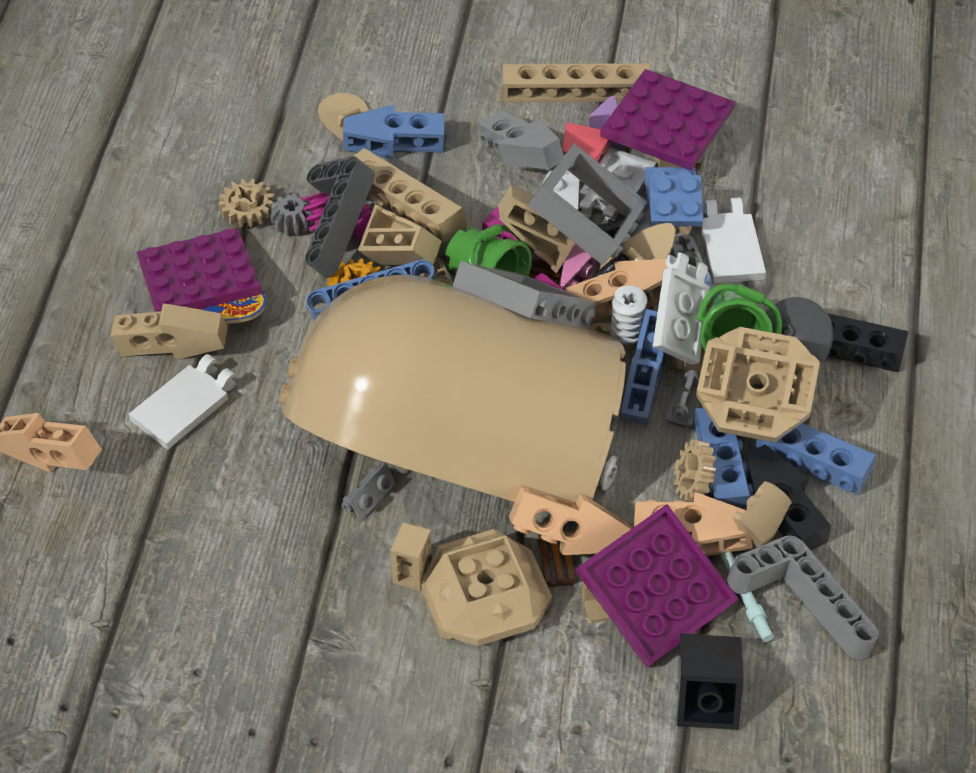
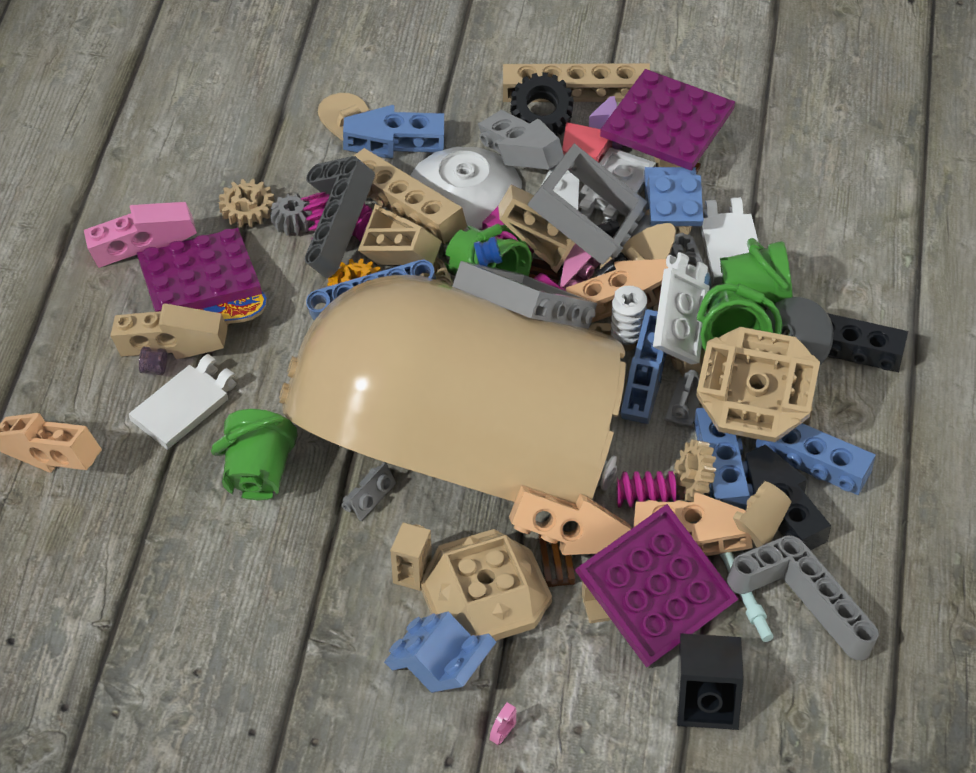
none -> bright pink brick [84,202,197,268]
none -> clear purple wheel [139,346,167,376]
none -> bright green piece [211,409,298,500]
none -> medium blue bracket [384,611,496,693]
none -> white dish [410,147,522,230]
none -> blue wheel [474,237,502,266]
none -> bright pink tile [489,702,516,745]
none -> black tyre [510,72,574,136]
none -> dark pink piece [616,471,676,508]
none -> bright green piece [720,238,793,308]

